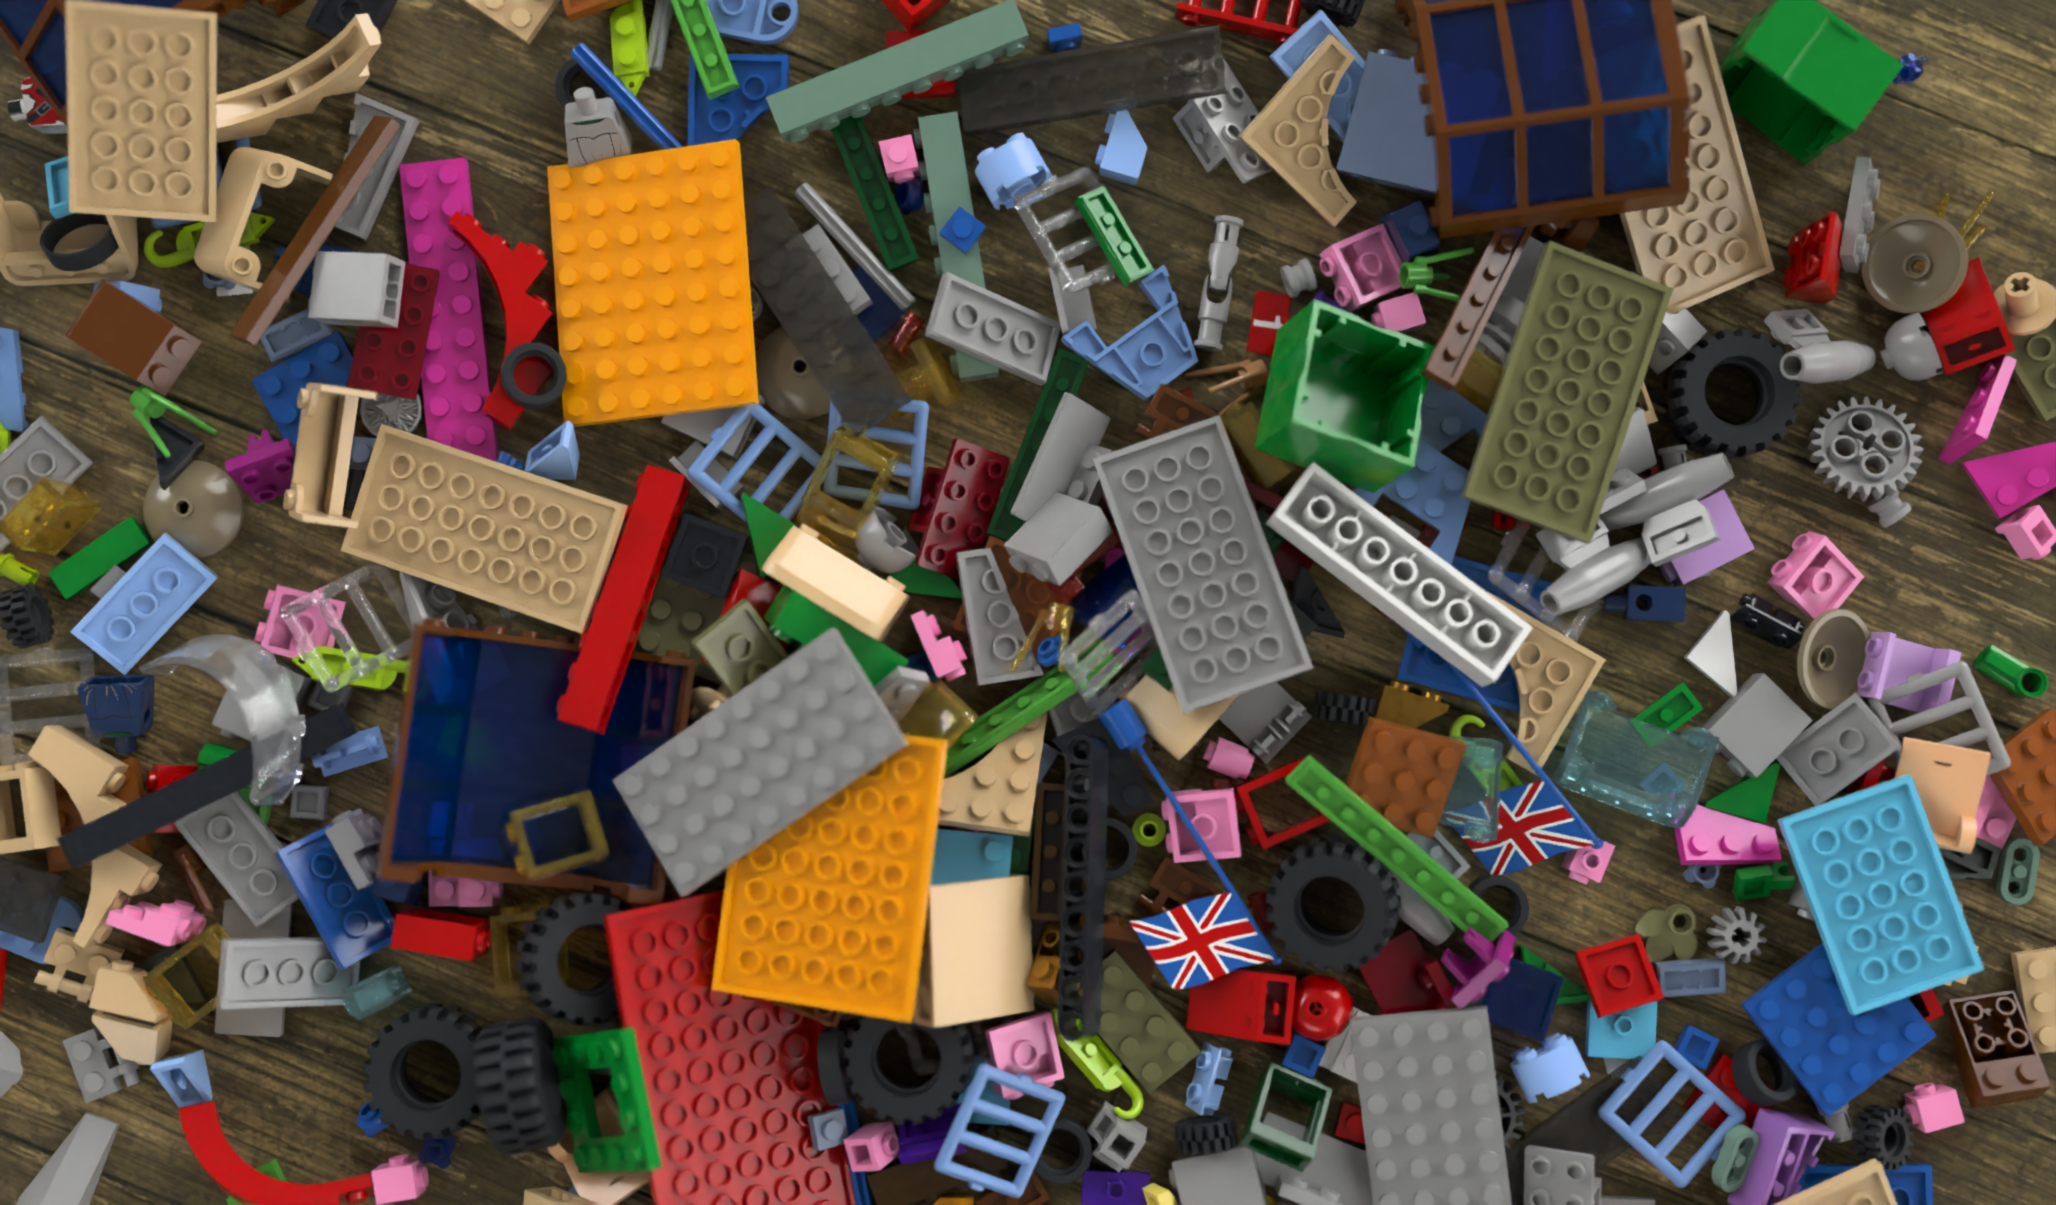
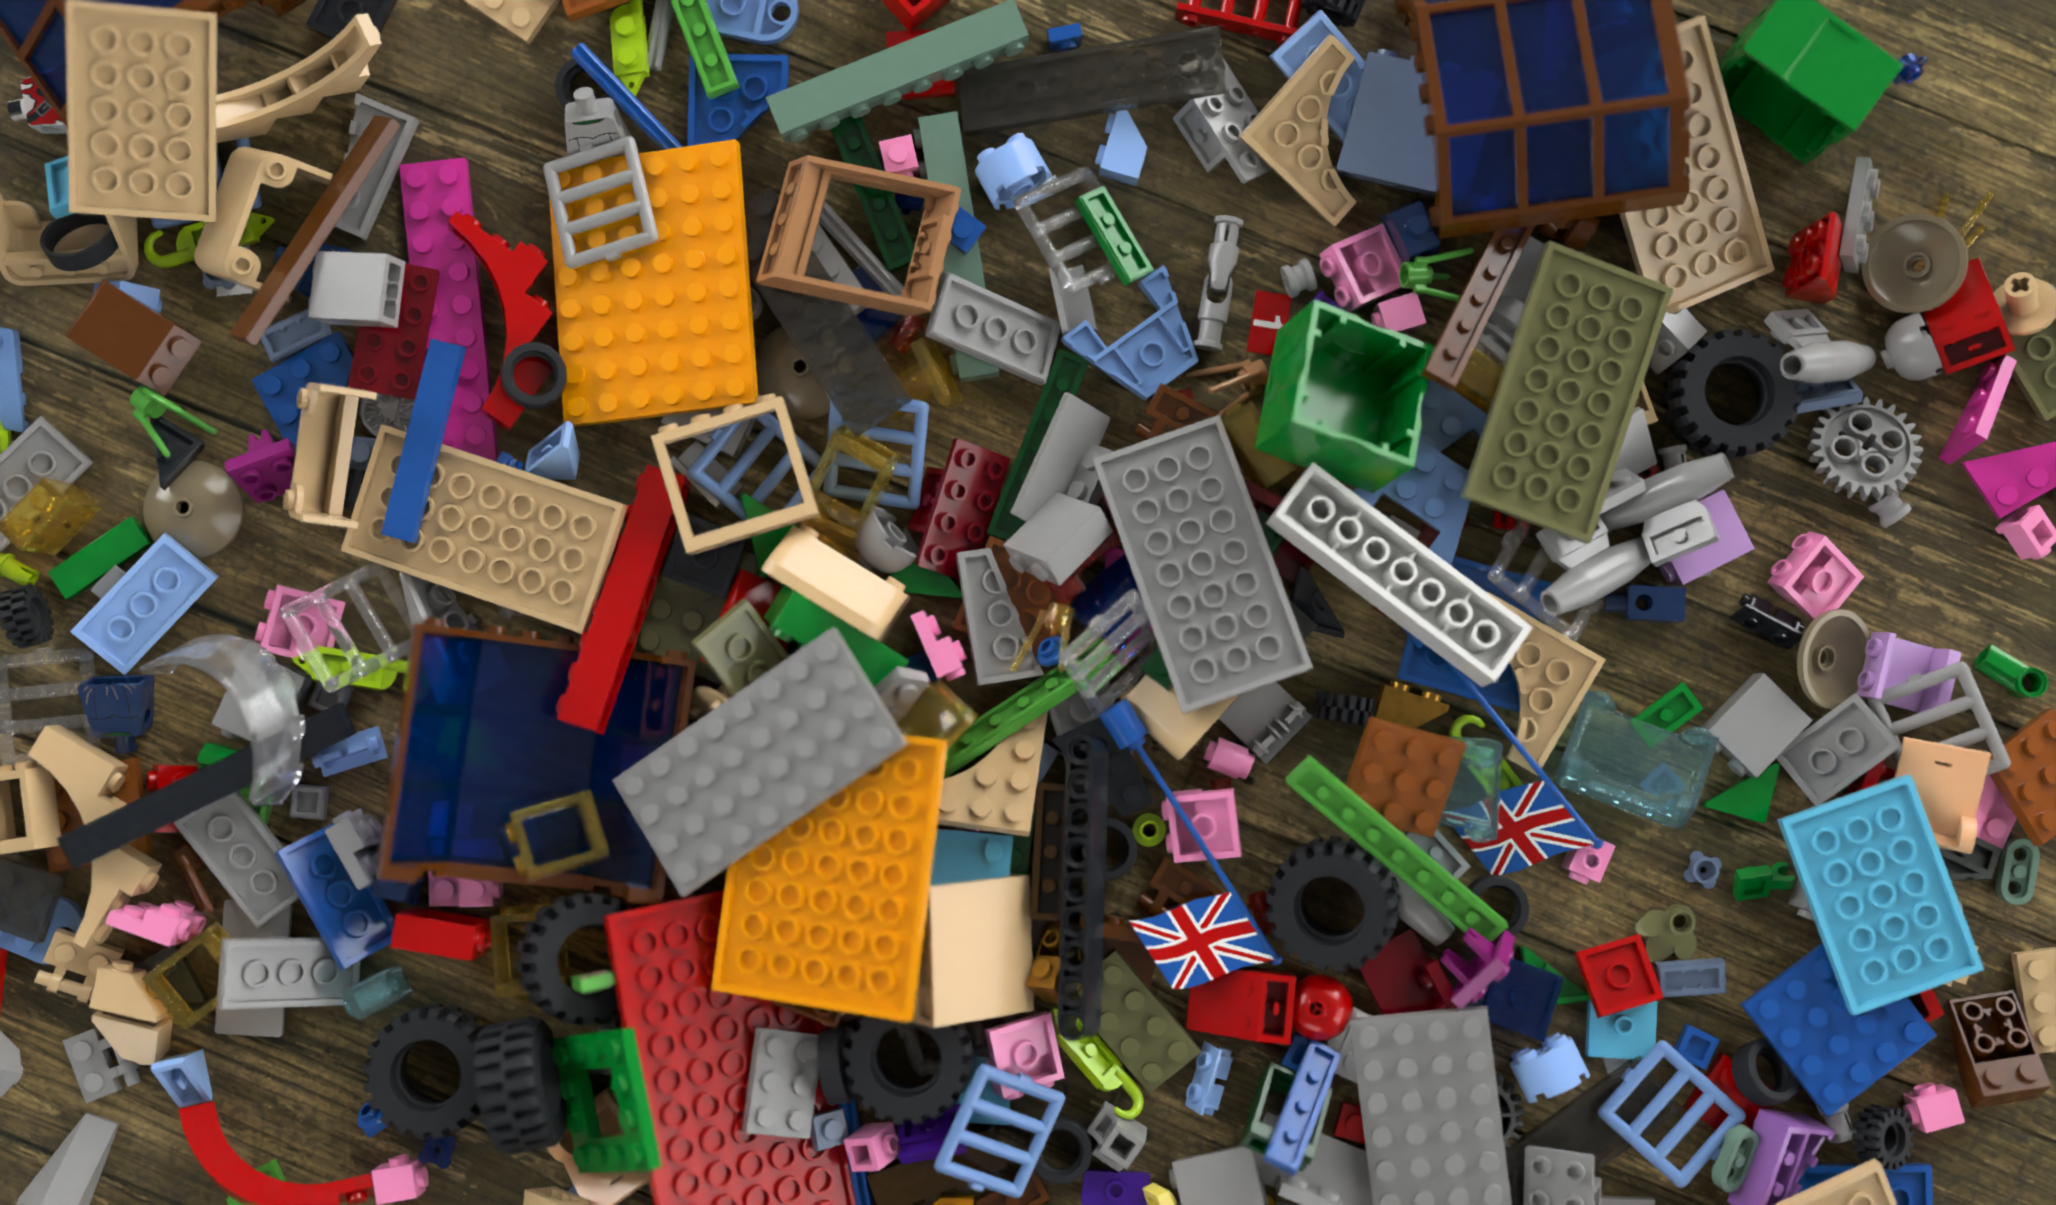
black tyre [1174,1114,1238,1155] -> none
red window [1233,755,1331,850] -> none
wing [1669,798,1782,865] -> none
white tile [1683,610,1737,697] -> none
light grey gear [1706,906,1767,964] -> none
none -> blue tile [381,339,466,543]
none -> light grey bar [543,136,659,269]
none -> bright green tile [571,969,616,993]
none -> tan window [651,393,820,556]
none -> light grey plate [741,1028,819,1139]
none -> medium nougat window [756,155,962,317]
none -> tile [1262,1039,1342,1176]
none -> sand blue plate [1793,378,1863,414]

